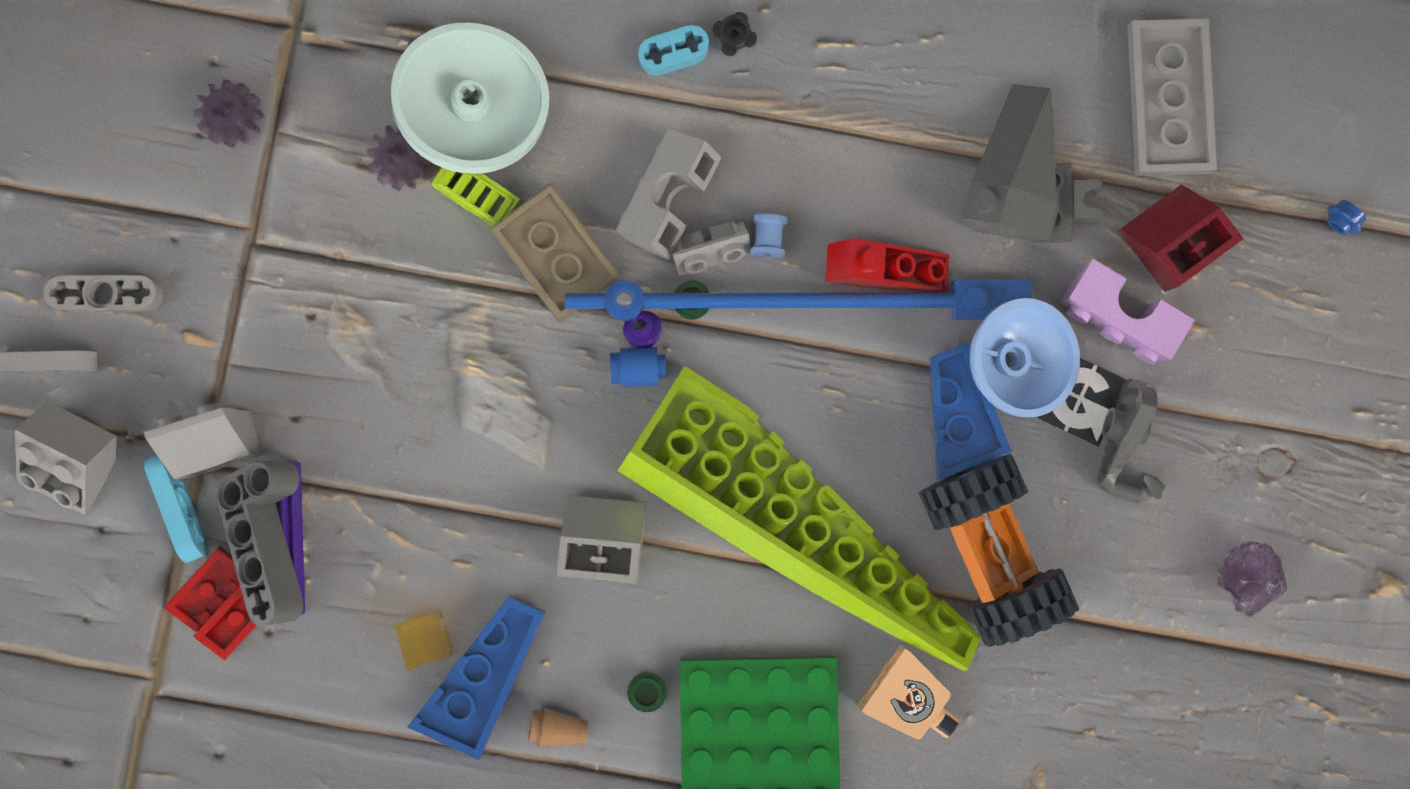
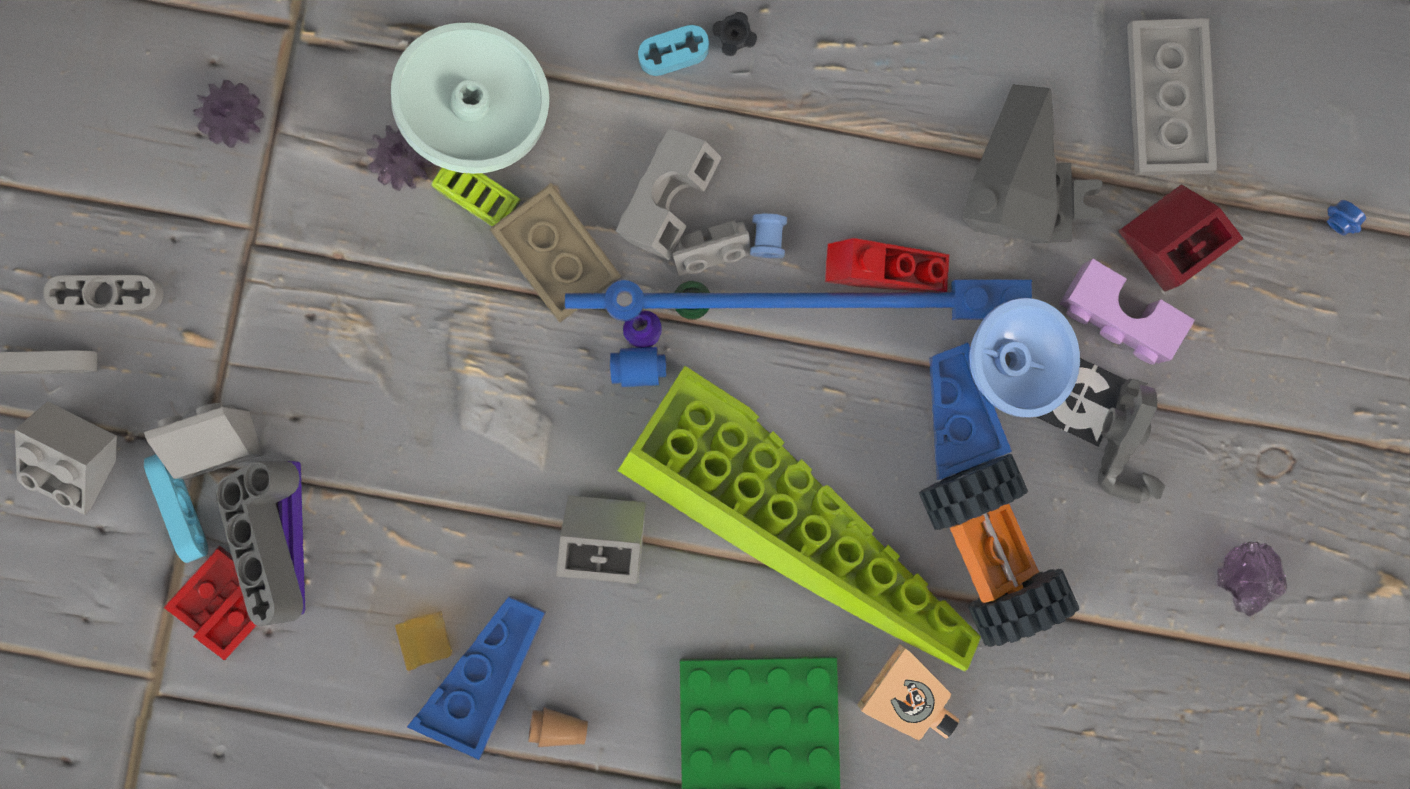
dark green plate [627,672,667,712] -> none

